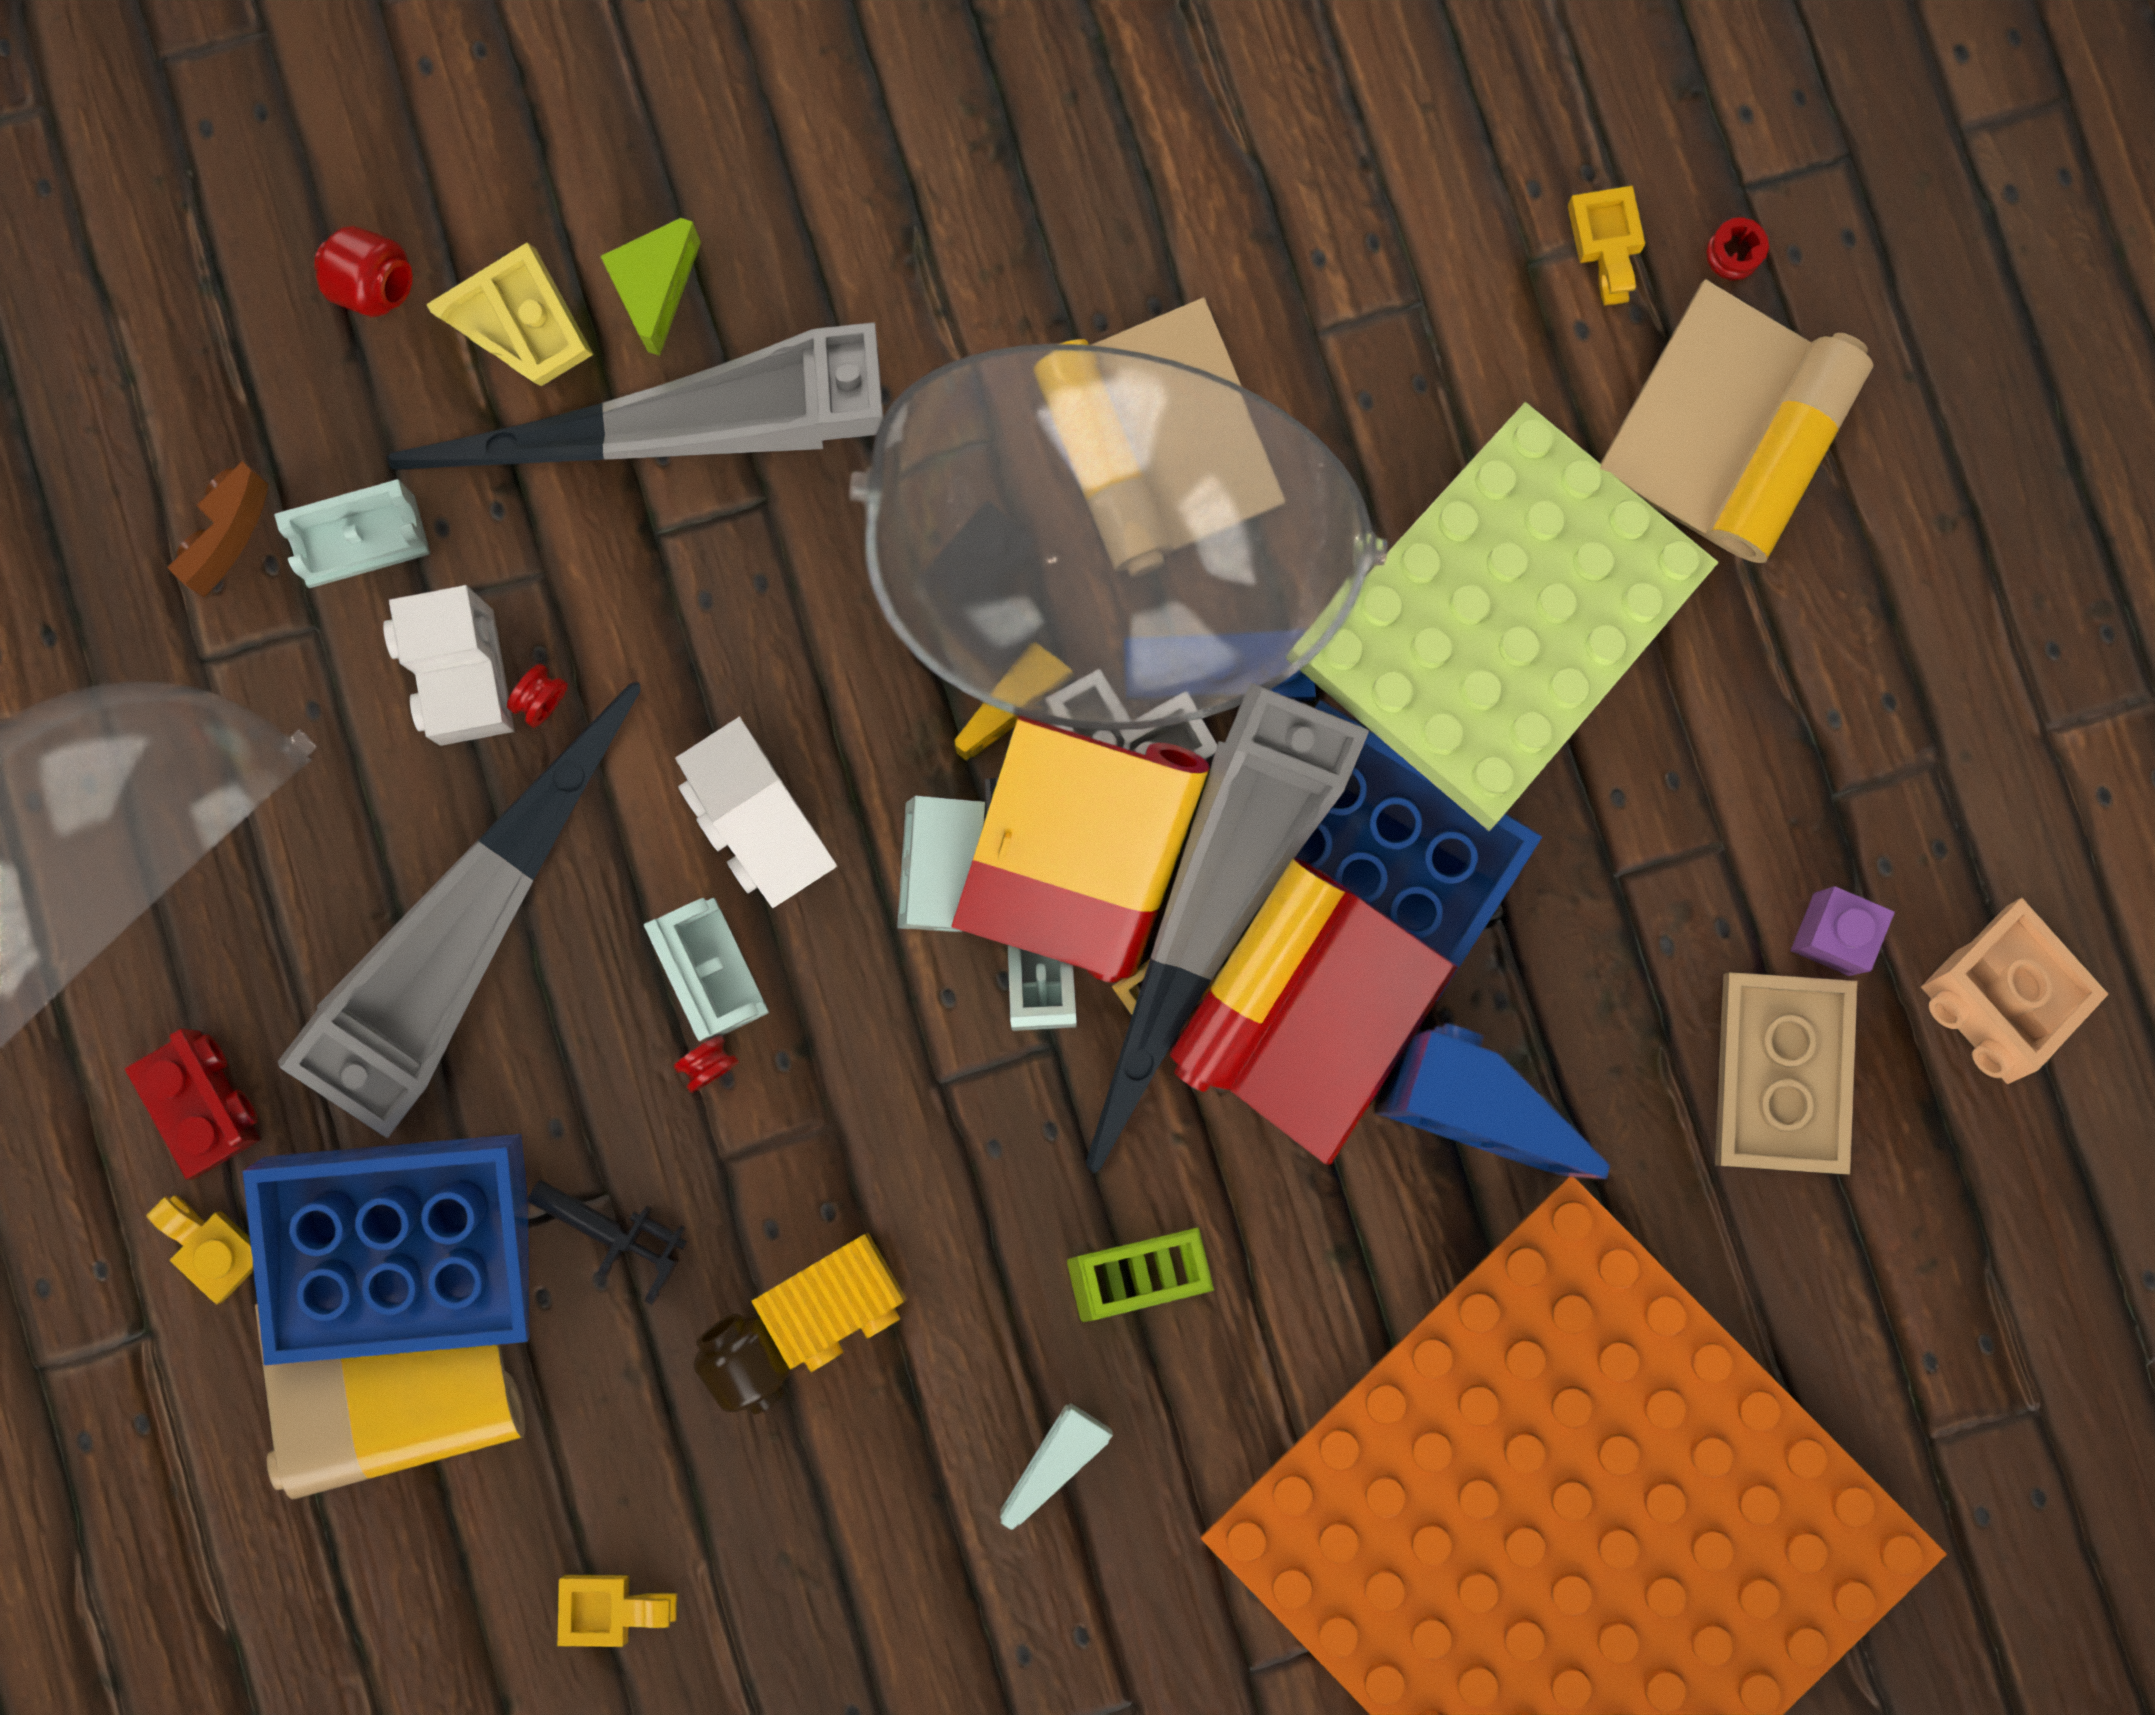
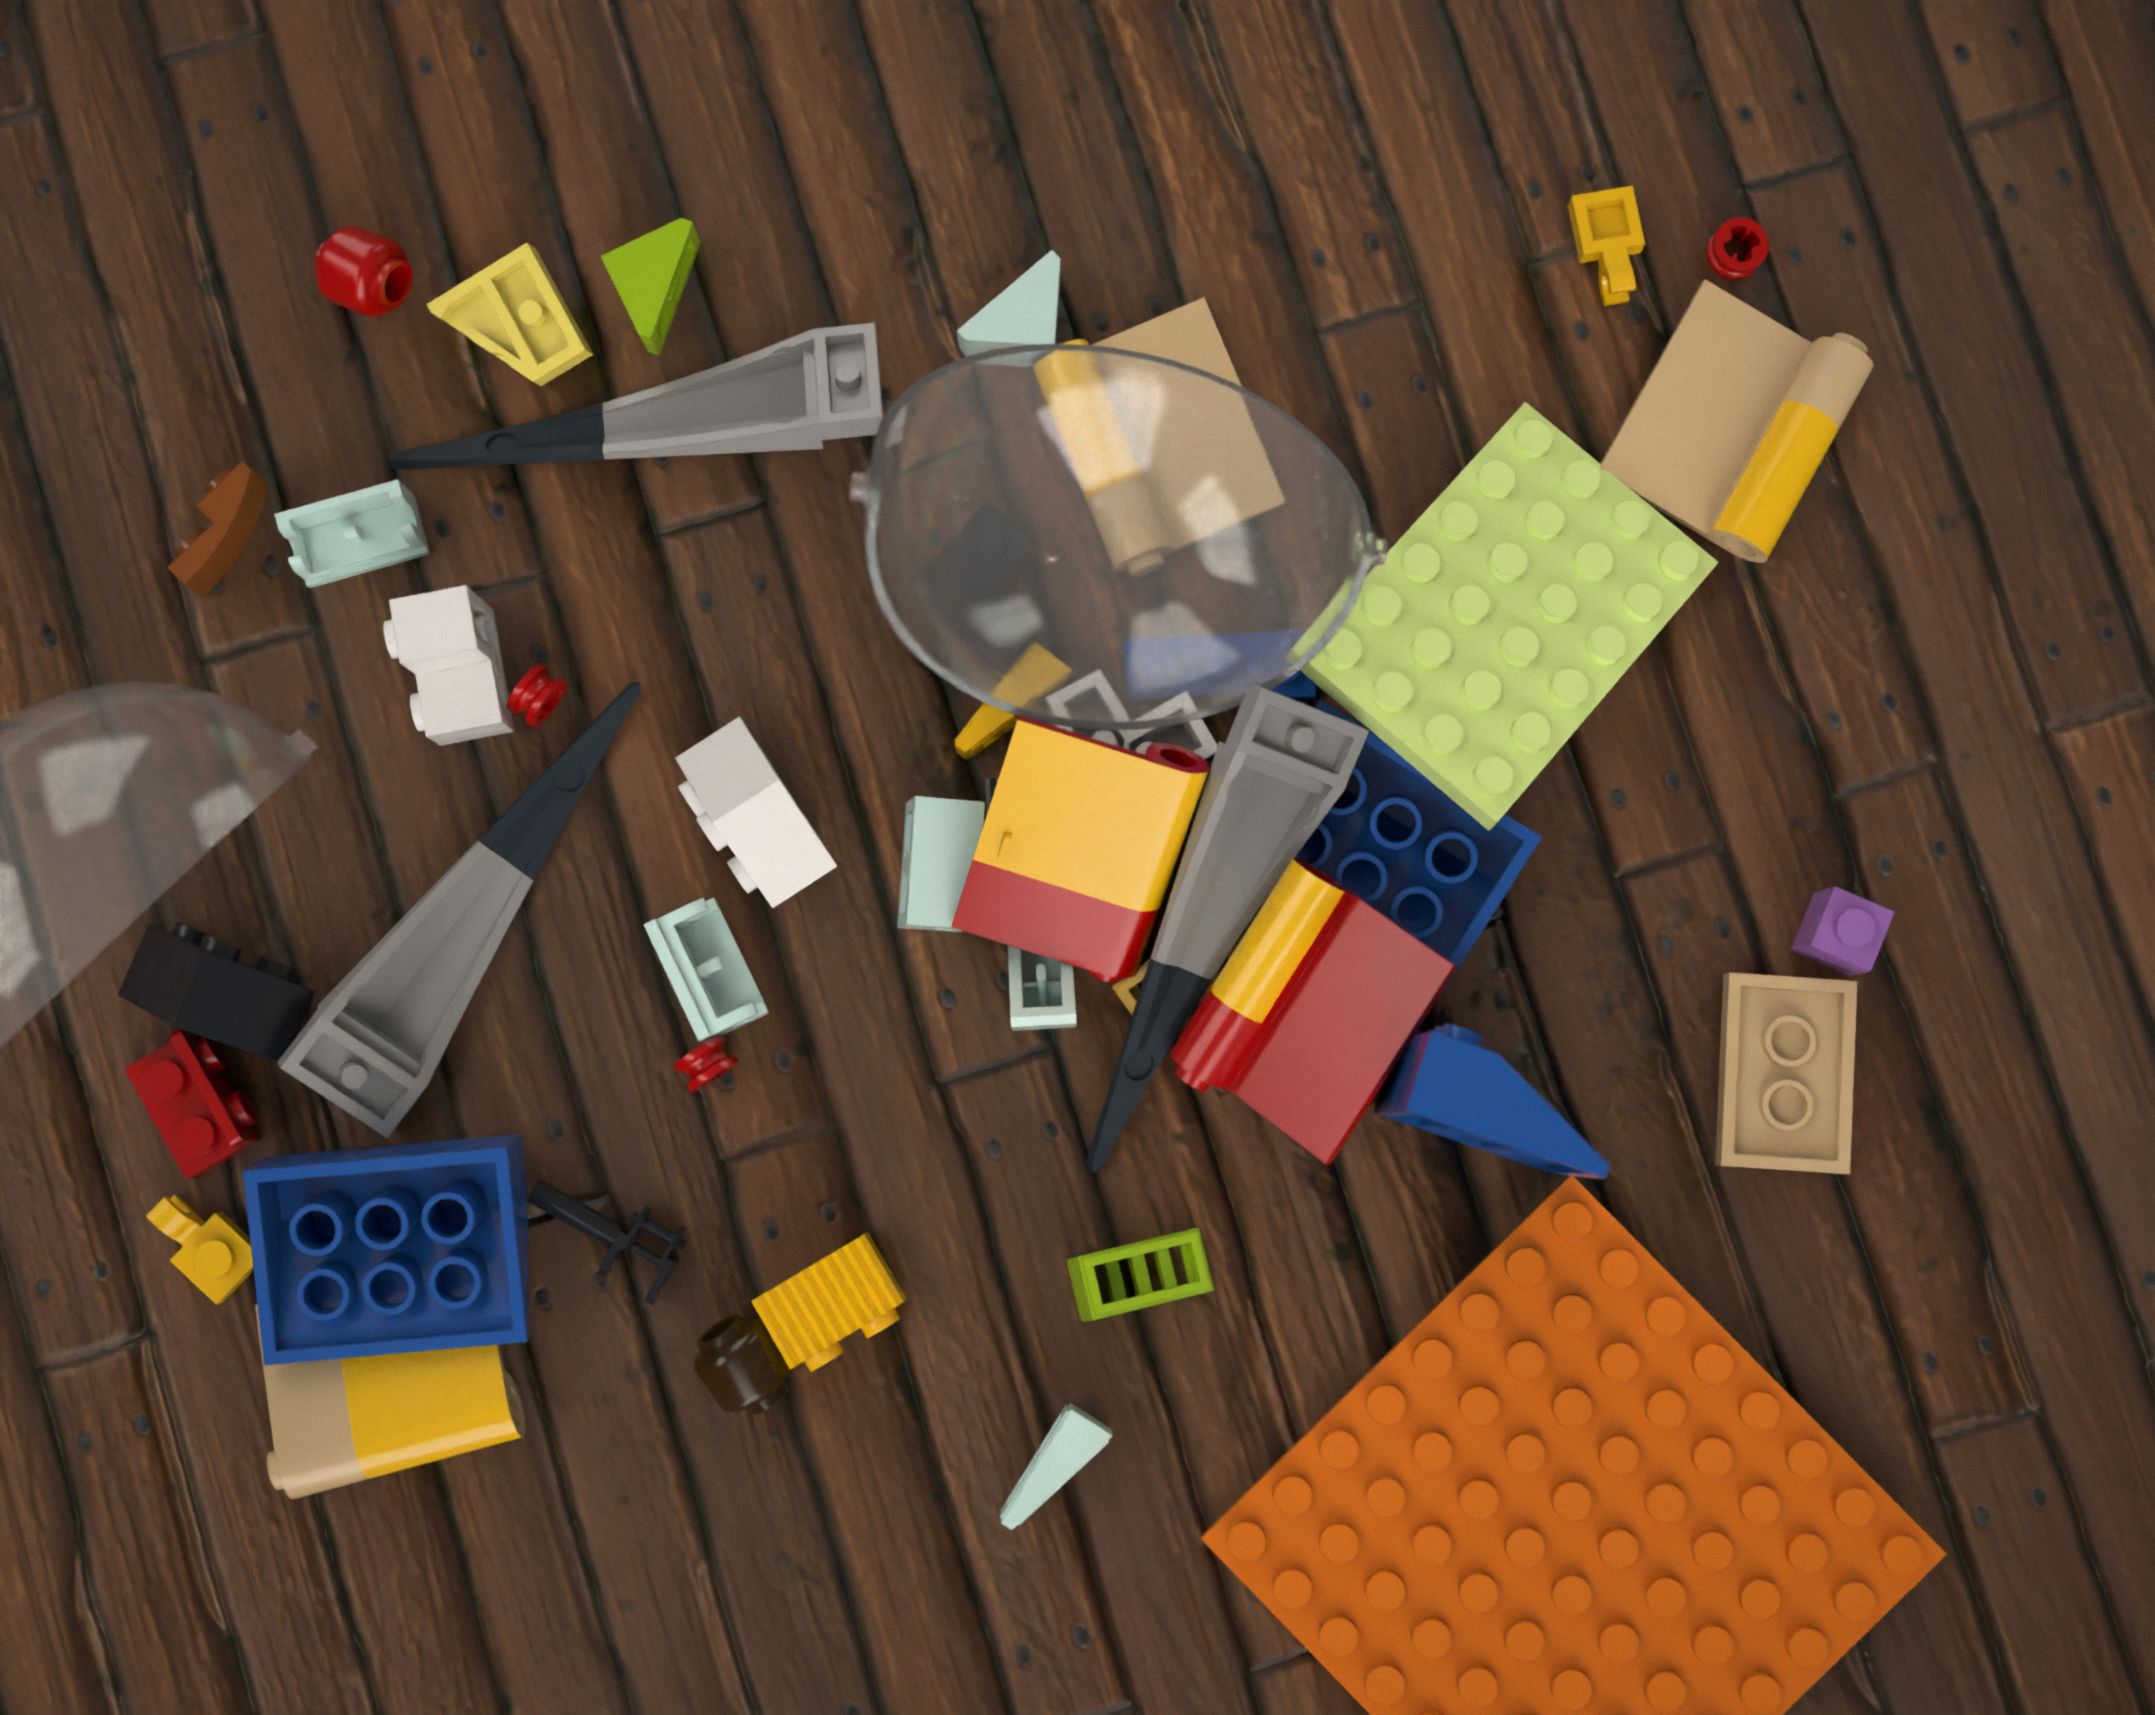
yellow plate [557,1575,677,1647] -> none
light nougat plate [1921,898,2108,1084] -> none
none -> black brick [118,921,316,1061]
none -> light aqua slope [957,250,1061,362]

